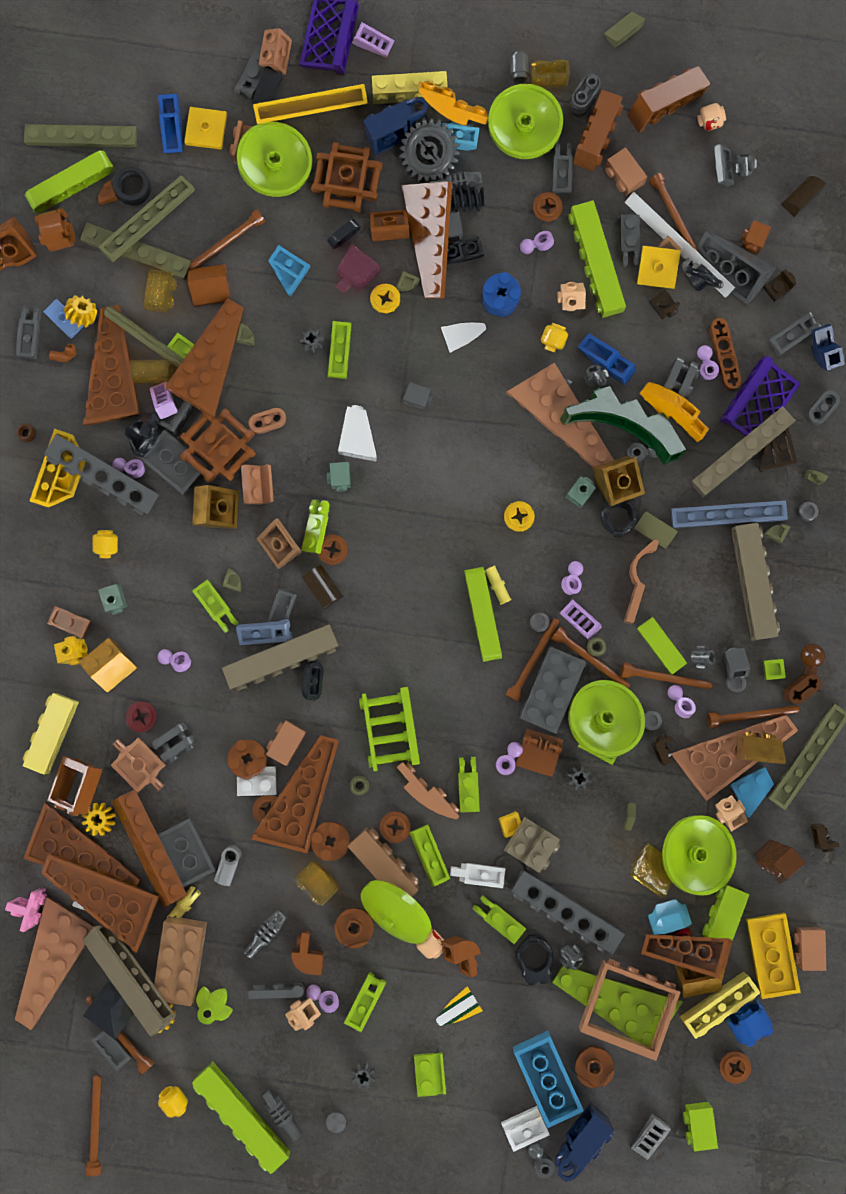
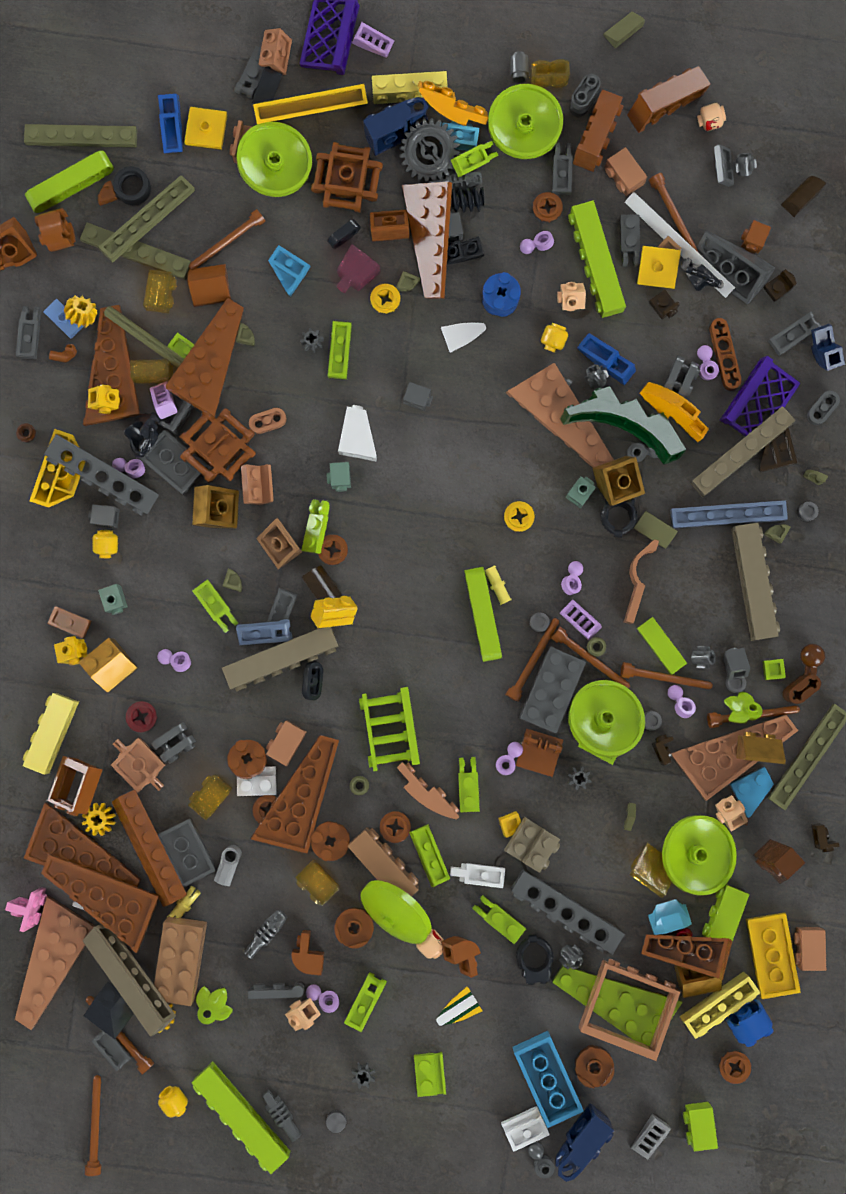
none -> yellow brick [88,385,120,414]
none -> dark grey brick [88,505,120,528]
none -> clear yellow brick [188,774,233,820]
none -> yellow brick [311,596,358,628]
none -> lime hinge [451,141,499,177]
none -> lime plate [724,692,763,724]

